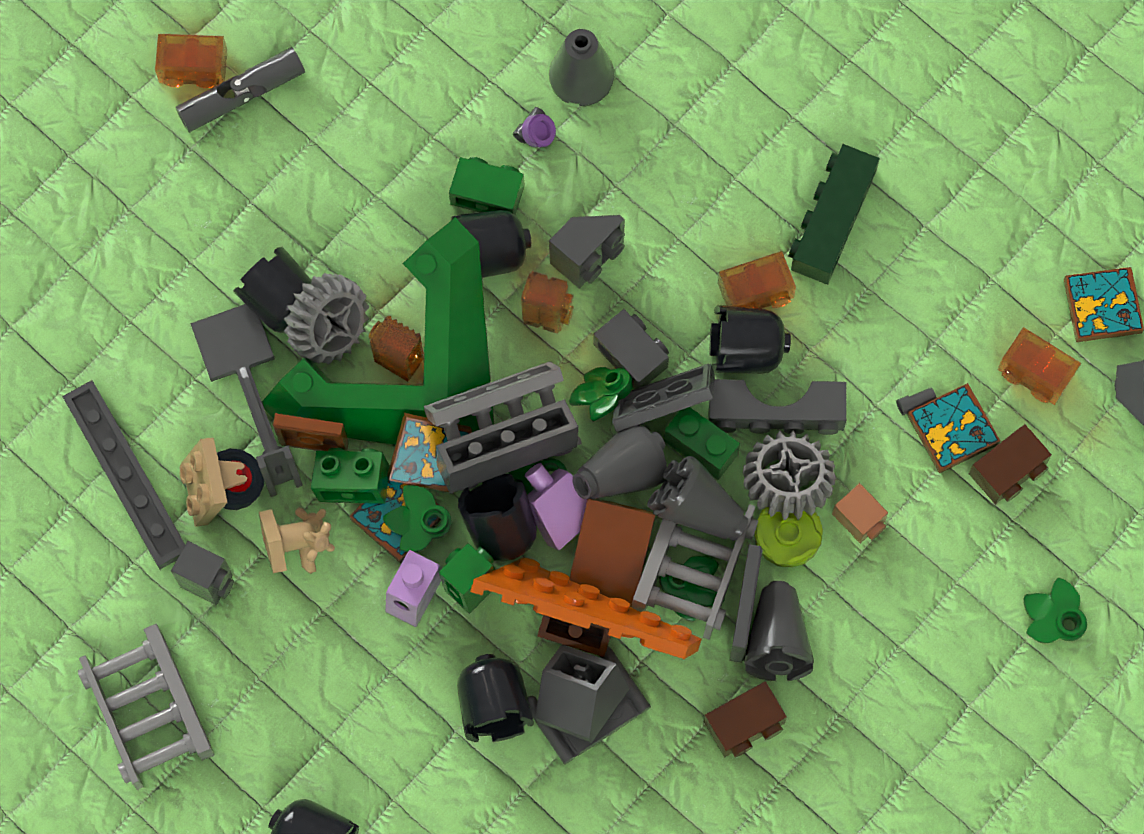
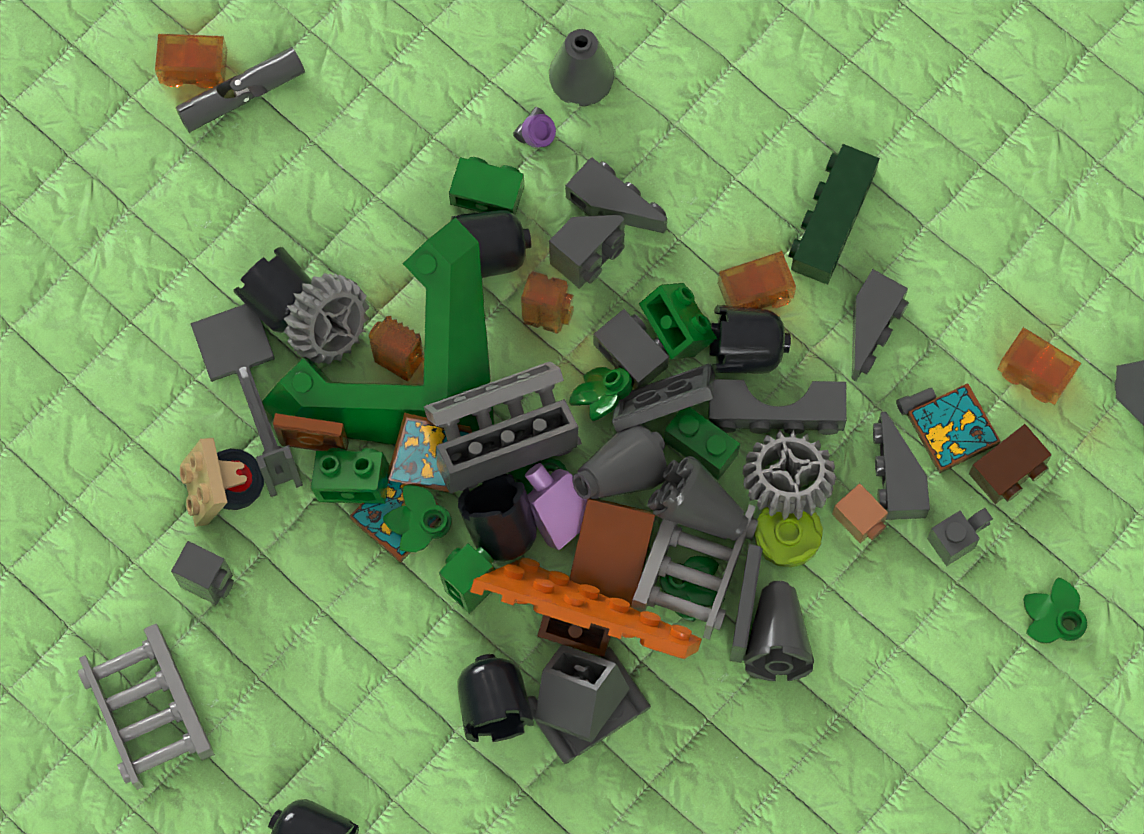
dark grey plate [62,380,185,570] -> none
tan piece [259,507,335,574] -> none
lavender torso [385,550,443,627] -> none
reddish brown brick [703,681,787,758] -> none
tile [1064,267,1144,342] -> none
none -> dark grey slope [565,157,667,233]
none -> green brick [639,283,717,360]
none -> dark grey slope [852,269,909,381]
none -> dark grey slope [873,412,930,520]
none -> dark grey brick [927,508,993,567]

